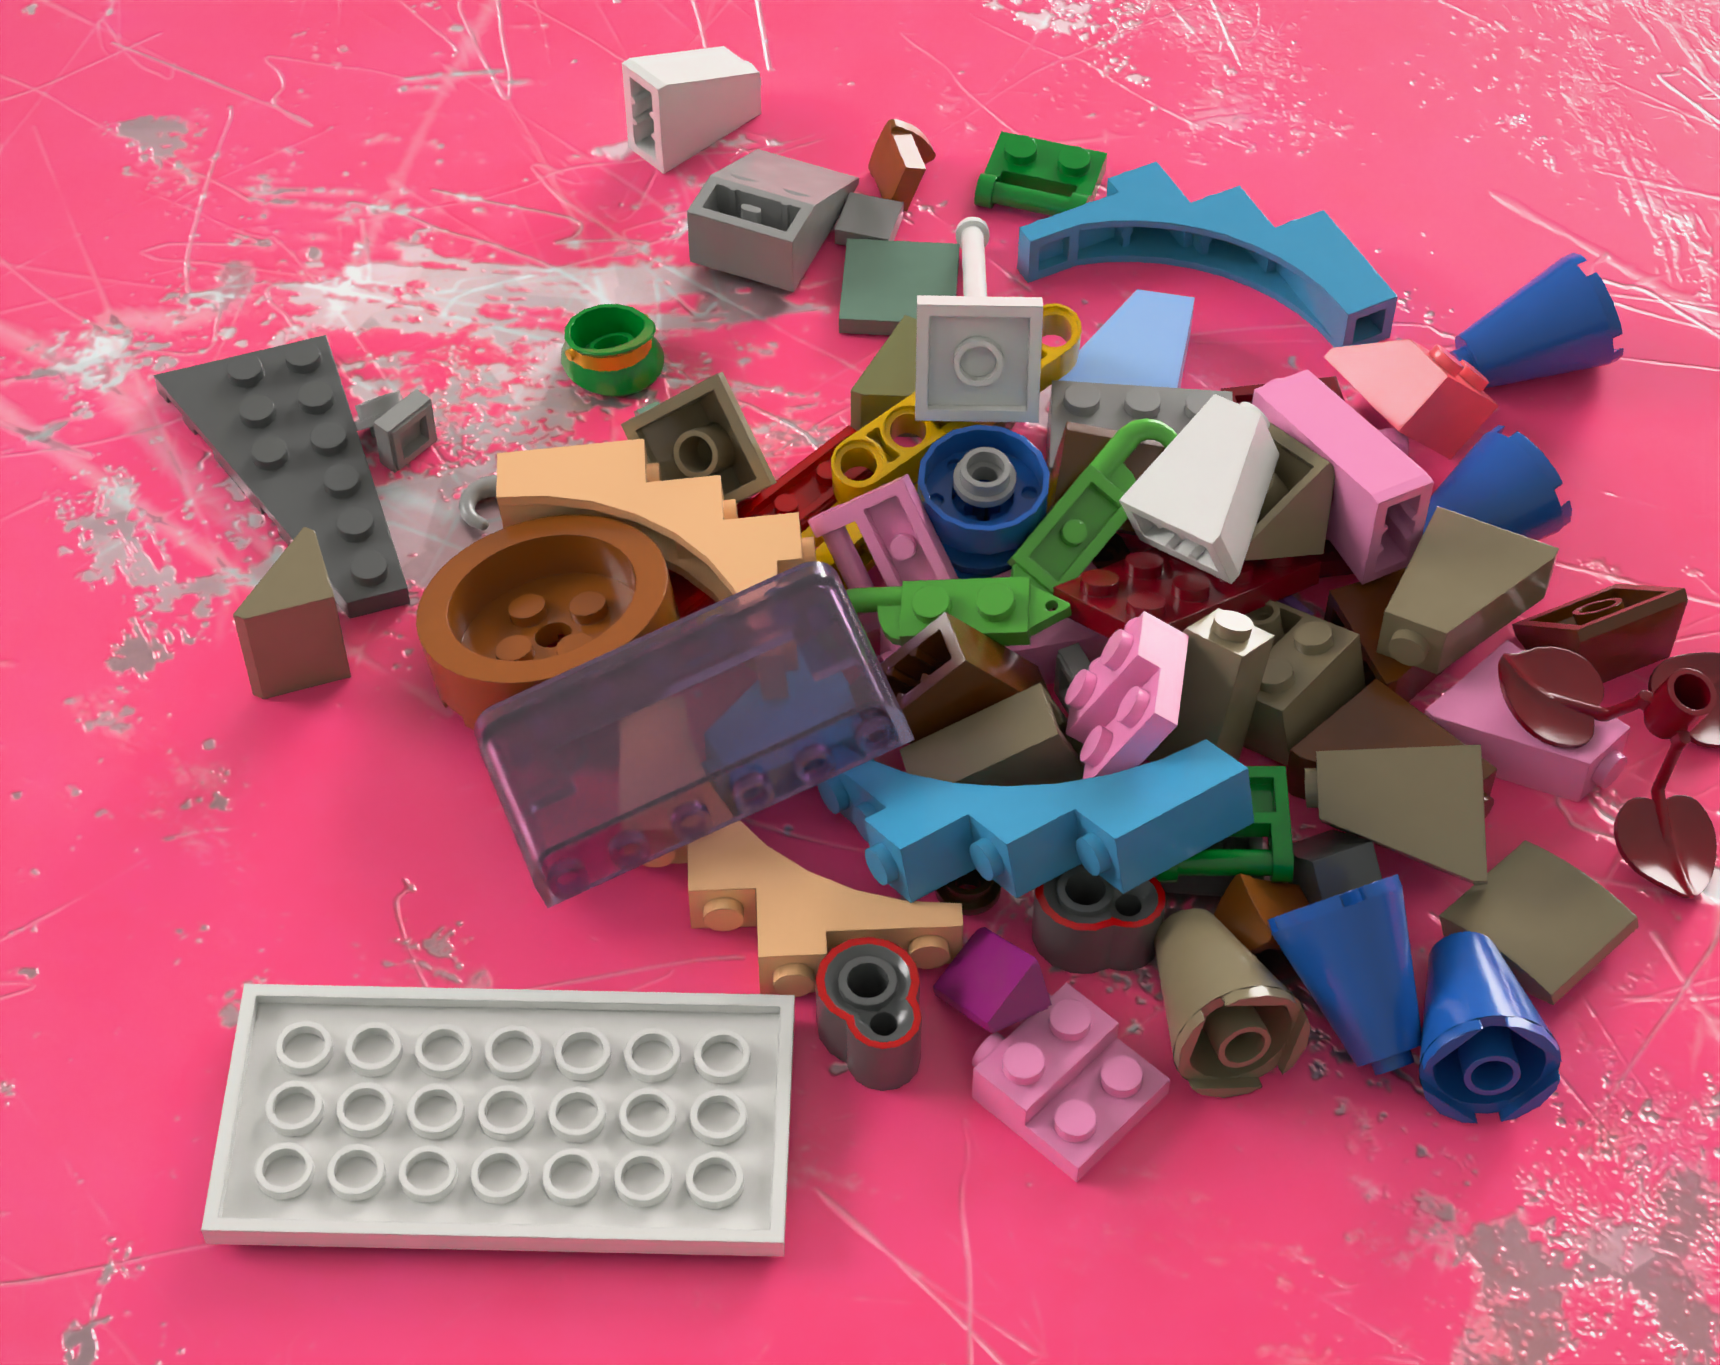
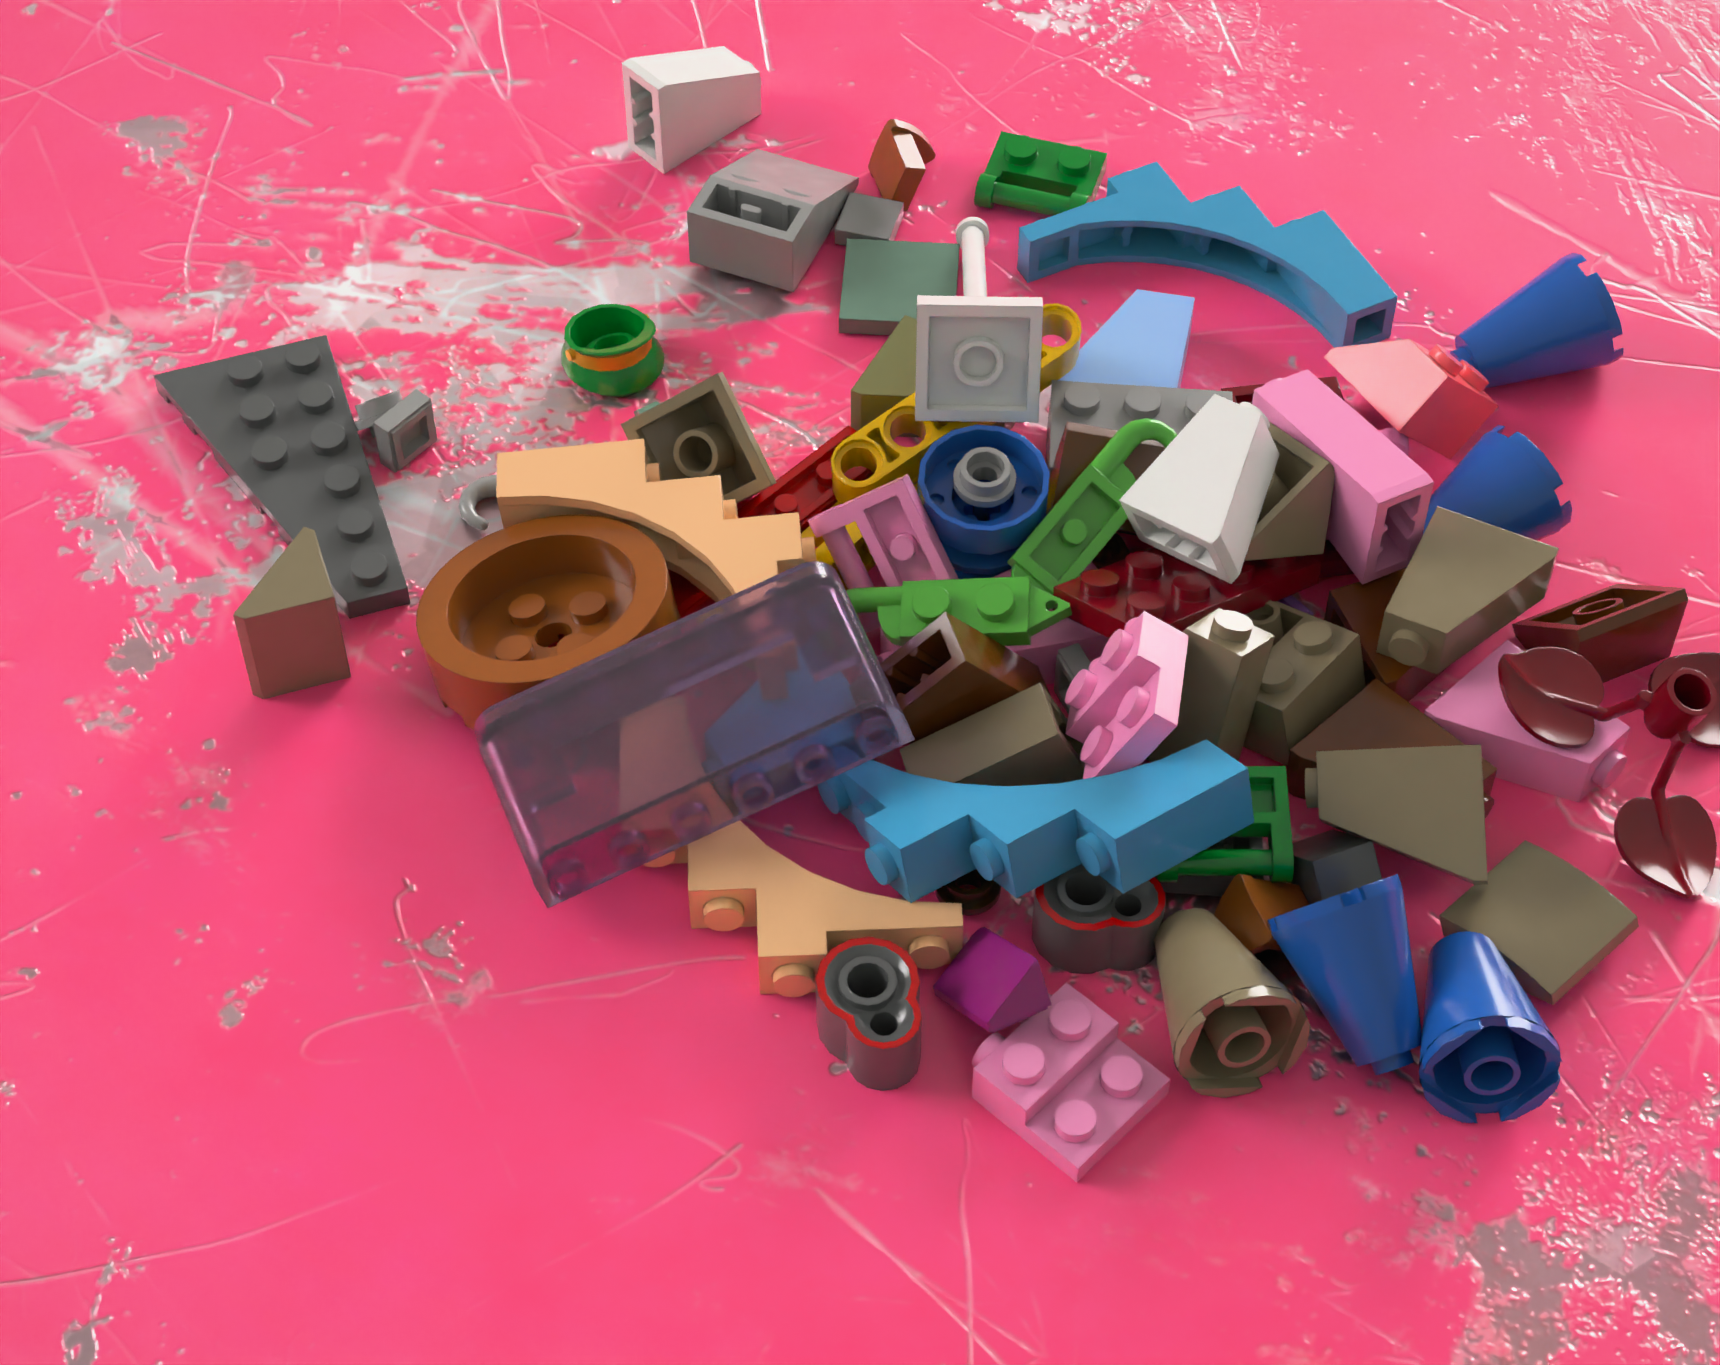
white plate [201,984,795,1257] -> none

